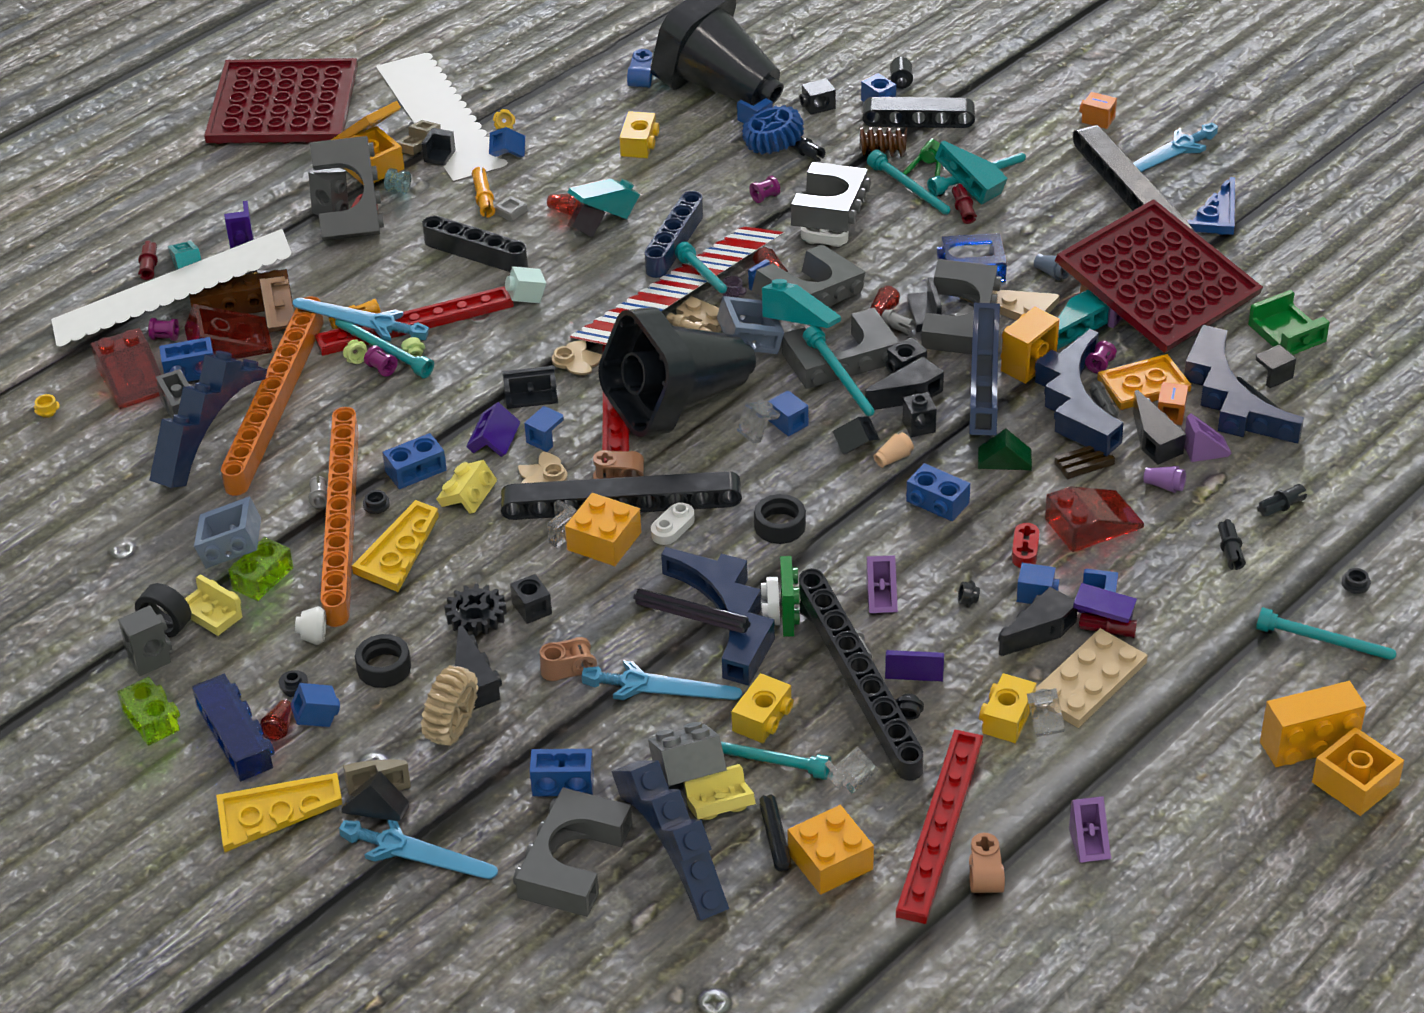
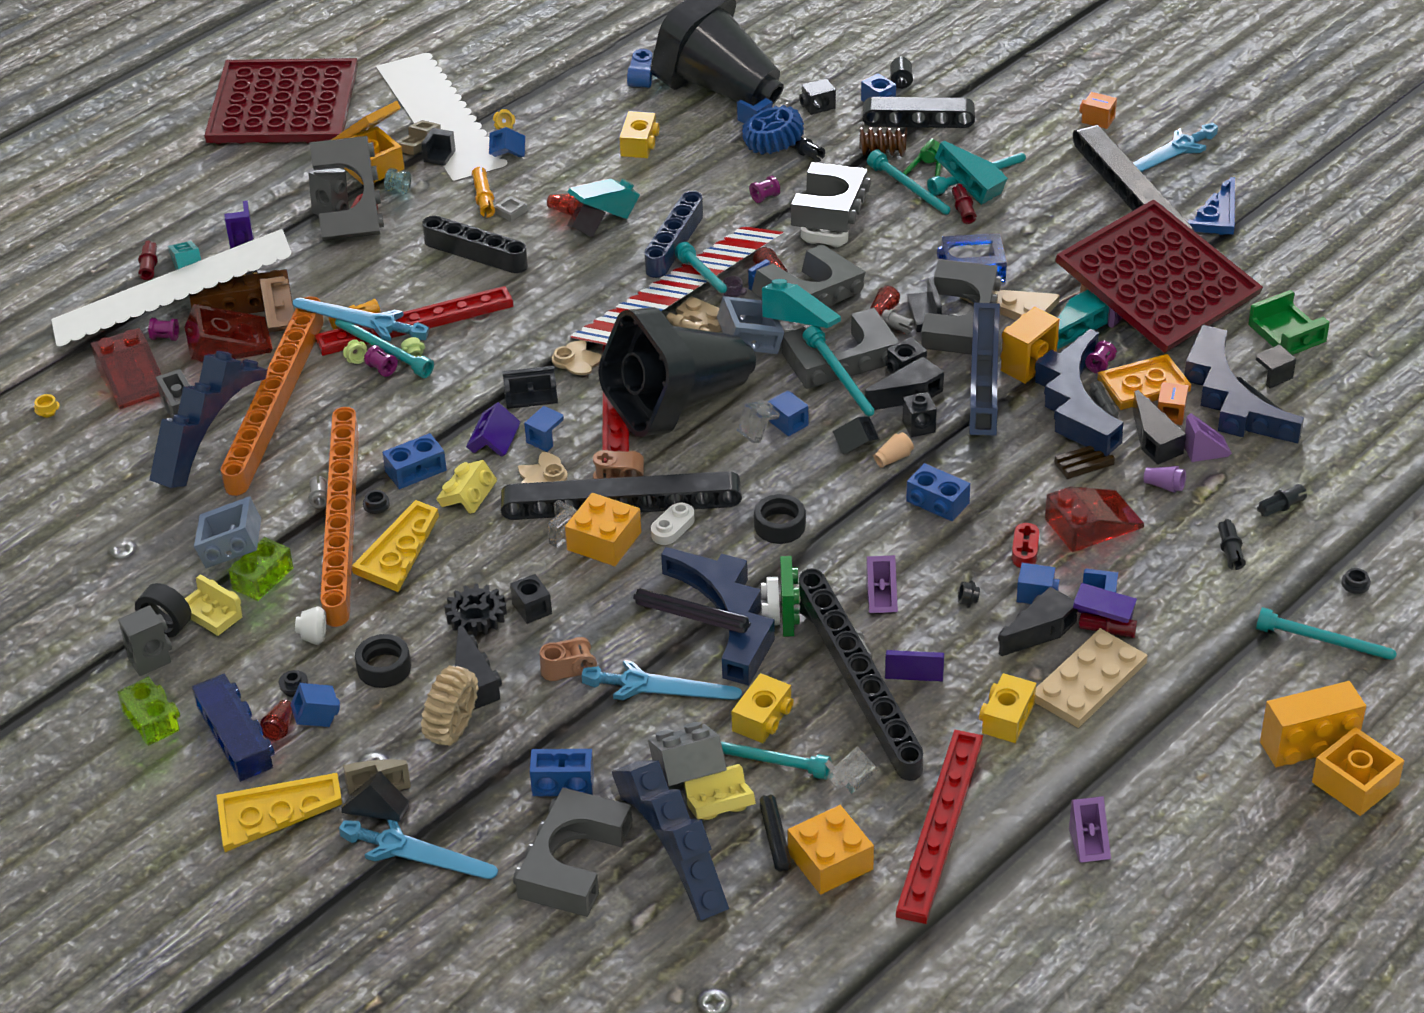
blue brick [159,337,214,382] -> none
light aqua brick [505,266,546,303] -> none
black plate [895,694,924,719] -> none
nougat piece [969,833,1005,893] -> none
dark green slope [978,428,1032,471] -> none
clear bracket [1027,688,1065,737] -> none
sand blue cone [1034,254,1070,280] -> none

